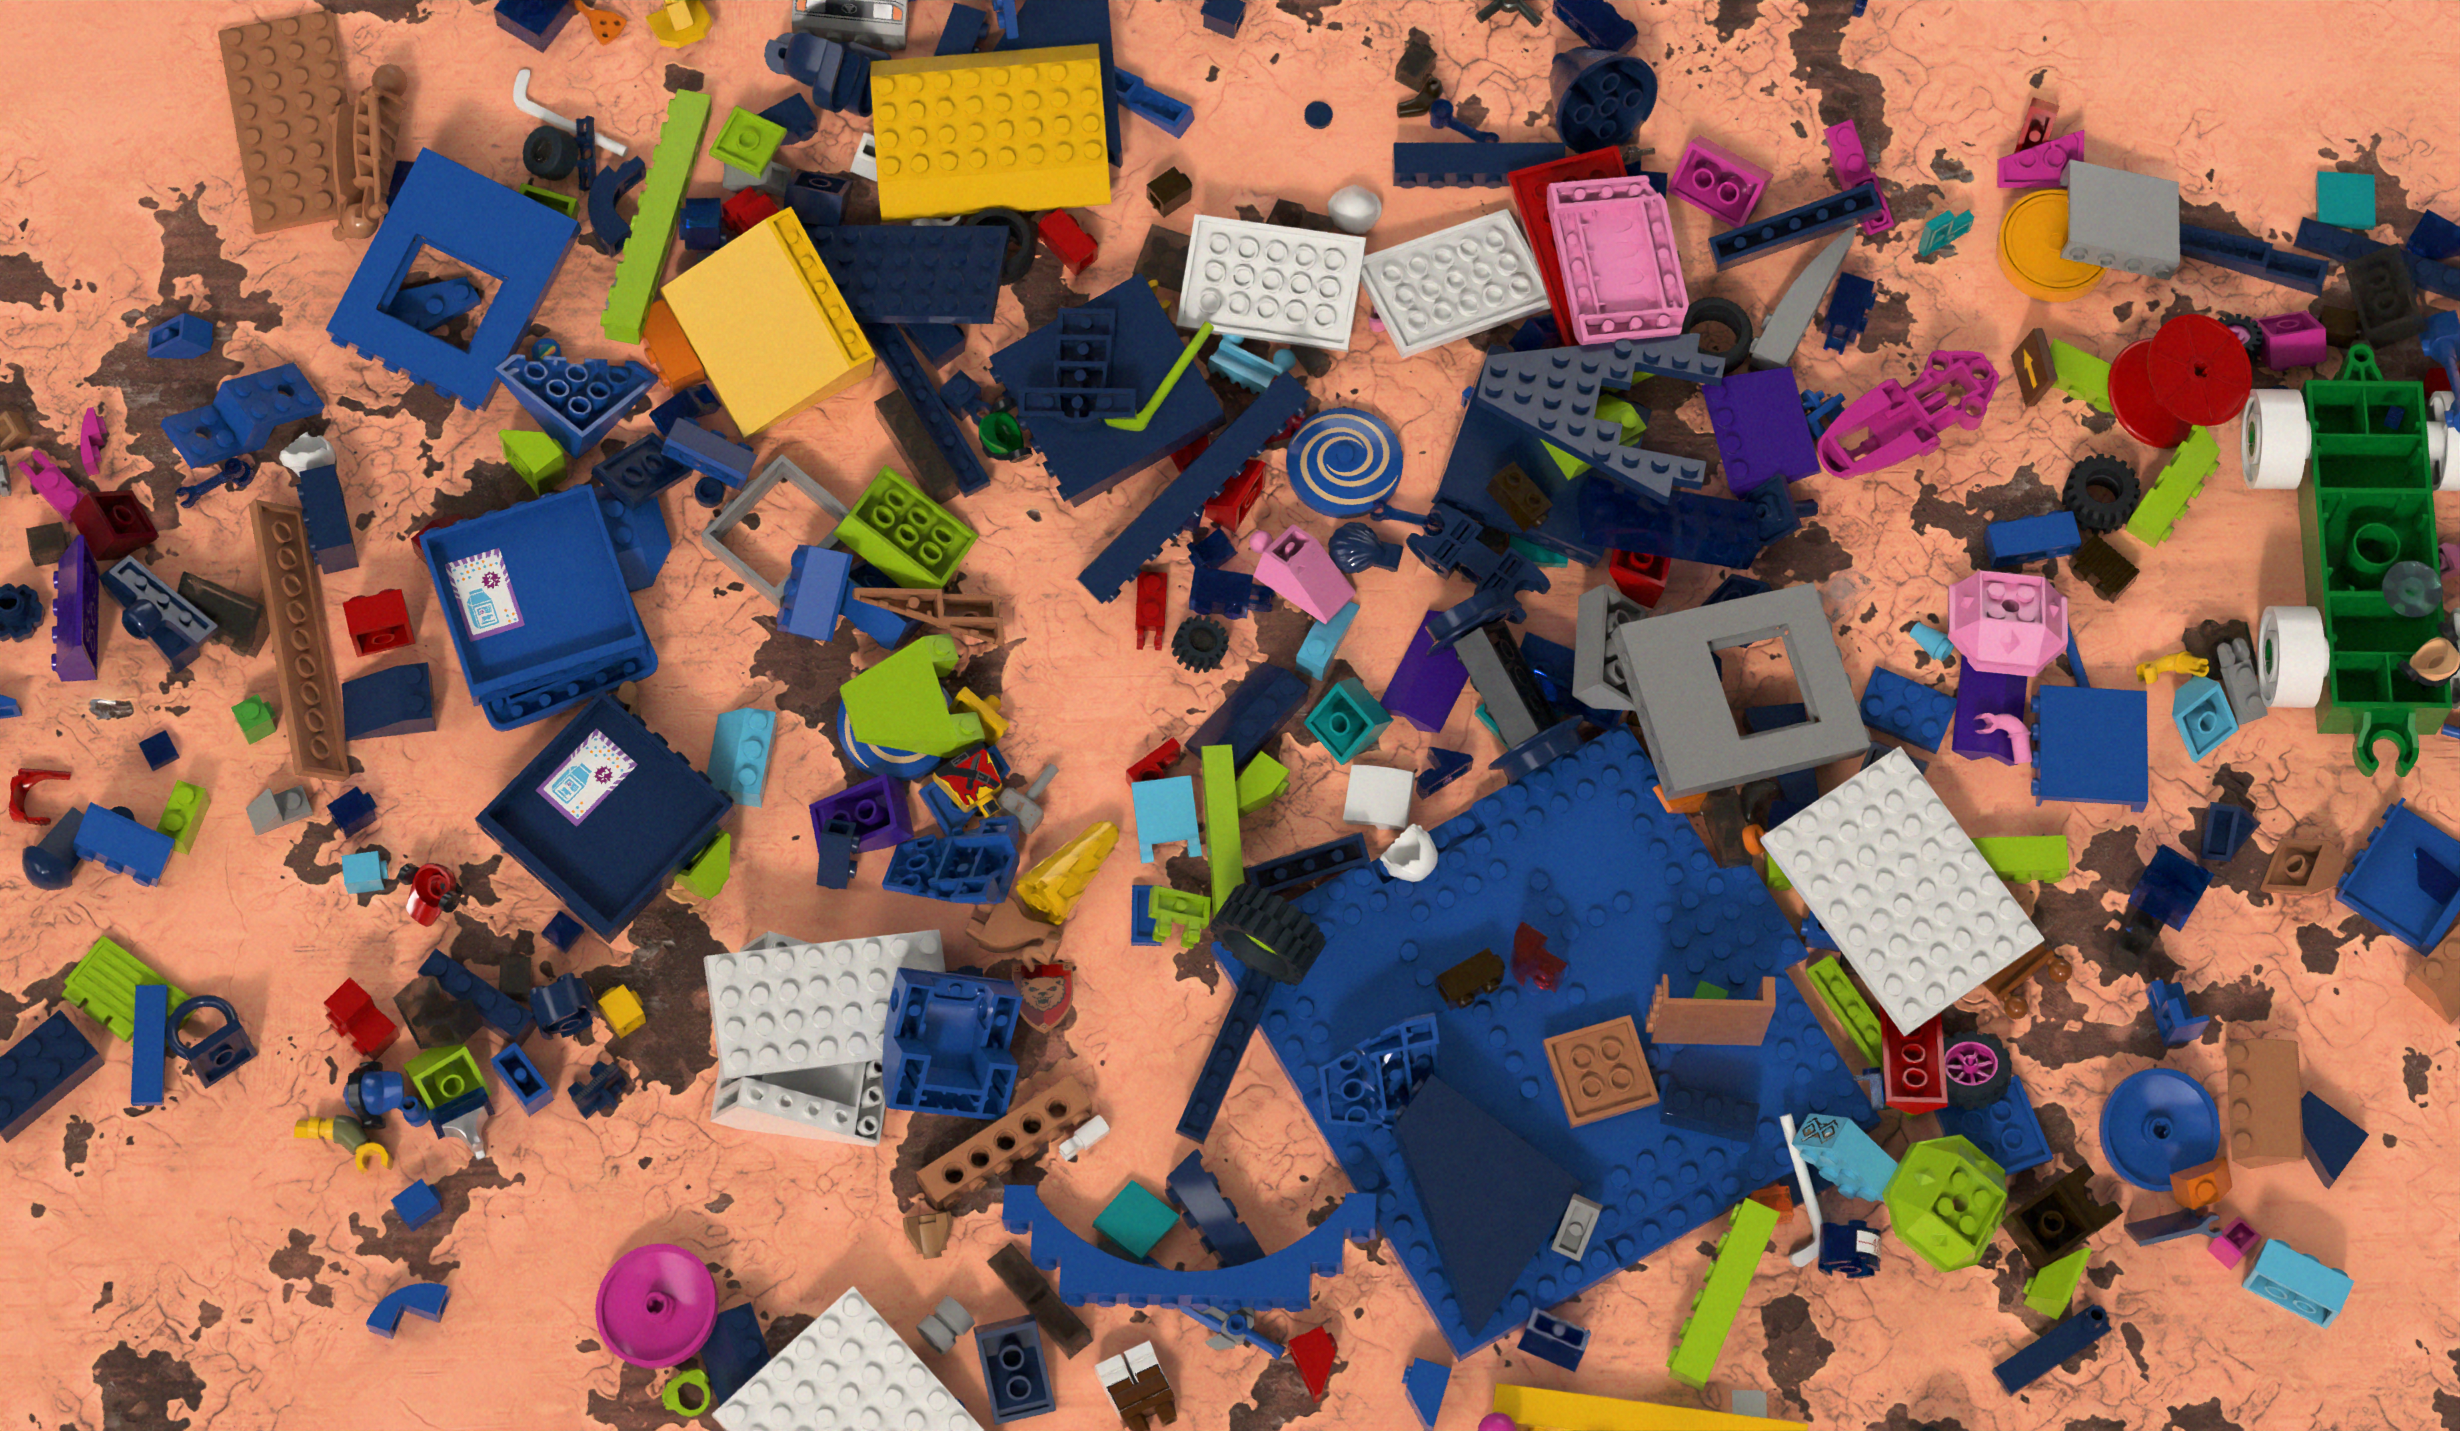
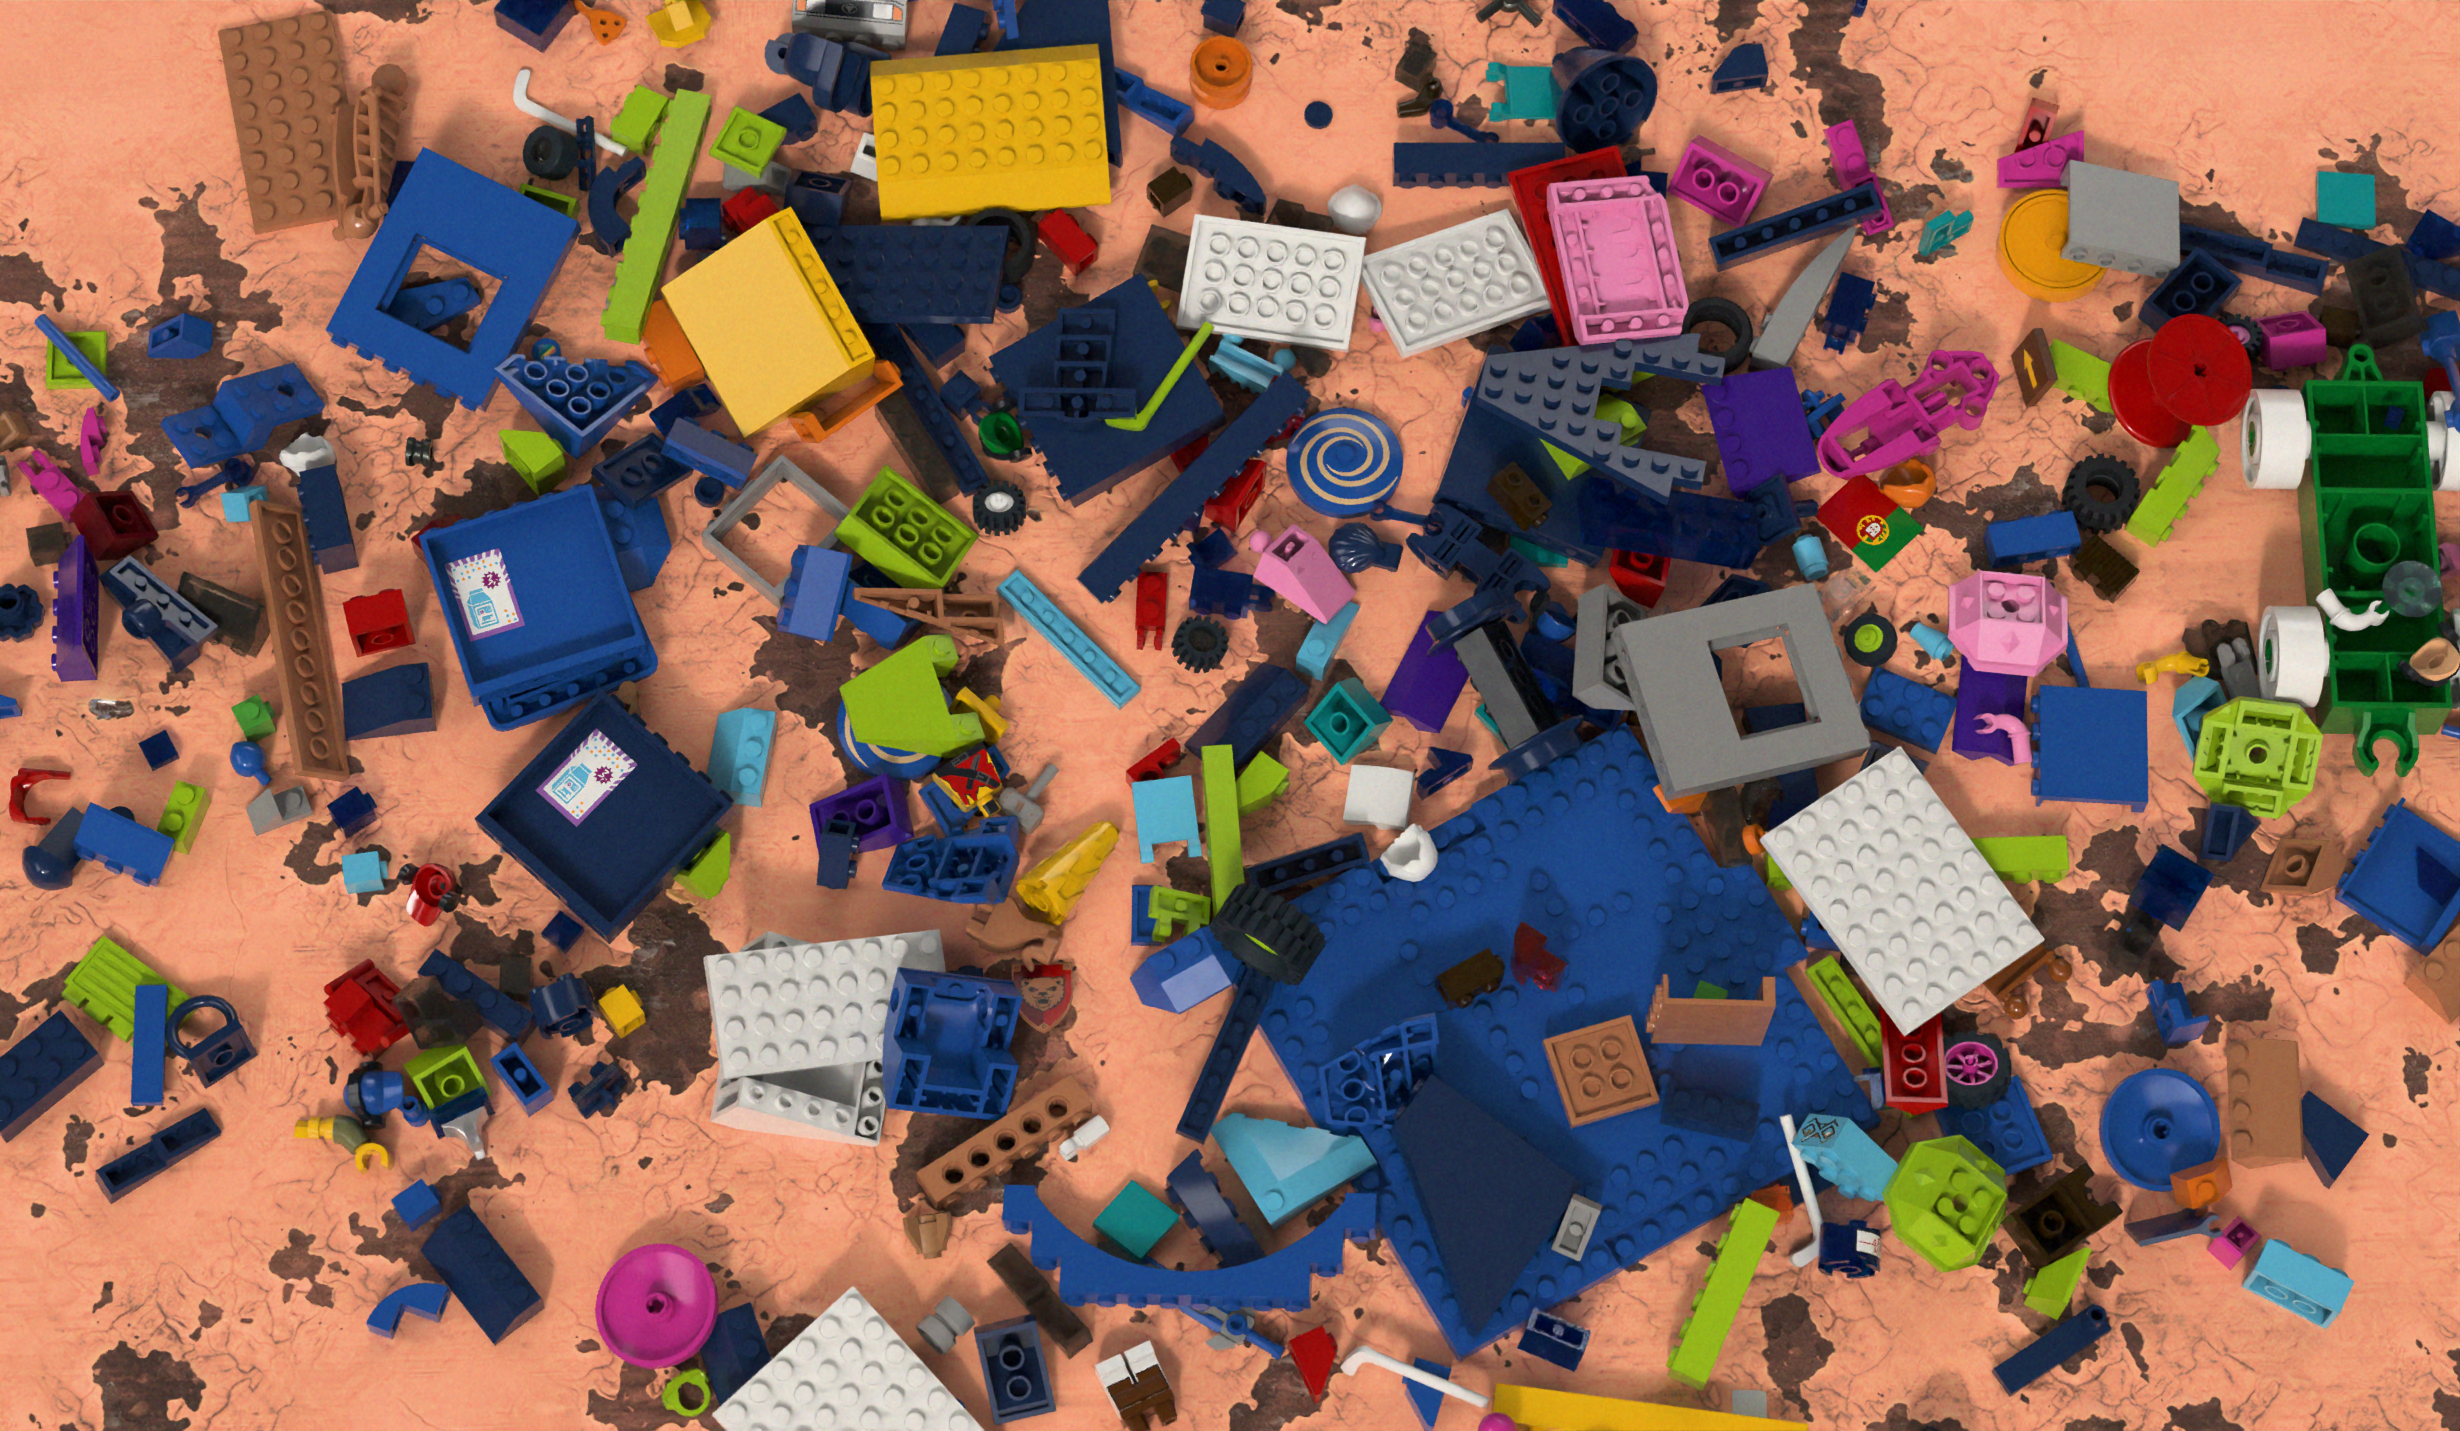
none -> blue piece [34,314,120,402]
none -> lime tile [46,331,108,390]
none -> dark blue slope [95,1108,221,1204]
none -> medium azure panel [220,485,269,522]
none -> blue piece [230,741,272,787]
none -> red plate [324,959,431,1048]
none -> pearl dark grey wheel [405,437,434,468]
none -> dark blue slope [420,1204,545,1346]
none -> lime brick [610,84,669,157]
none -> orange panel [787,360,904,443]
none -> black wheel [972,480,1026,536]
none -> dark blue tile [996,283,1022,314]
none -> medium azure tile [996,569,1141,710]
none -> blue wedge [1130,925,1243,1014]
none -> dark blue slope [1170,134,1267,216]
none -> orange wheel [1189,36,1253,110]
none -> medium azure slope [1210,1112,1378,1231]
none -> white piece [1341,1345,1490,1409]
none -> teal flag [1485,62,1555,122]
none -> blue cap [1528,590,1578,647]
none -> dark blue slope [1709,43,1769,94]
none -> medium azure brick [1792,534,1829,580]
none -> sticker [1814,474,1924,573]
none -> black wheel [1844,614,1898,667]
none -> orange hair [1878,457,1937,509]
none -> dark blue brick [2138,246,2243,333]
none -> lime piece [2192,696,2323,819]
none -> white piece [2316,588,2389,631]

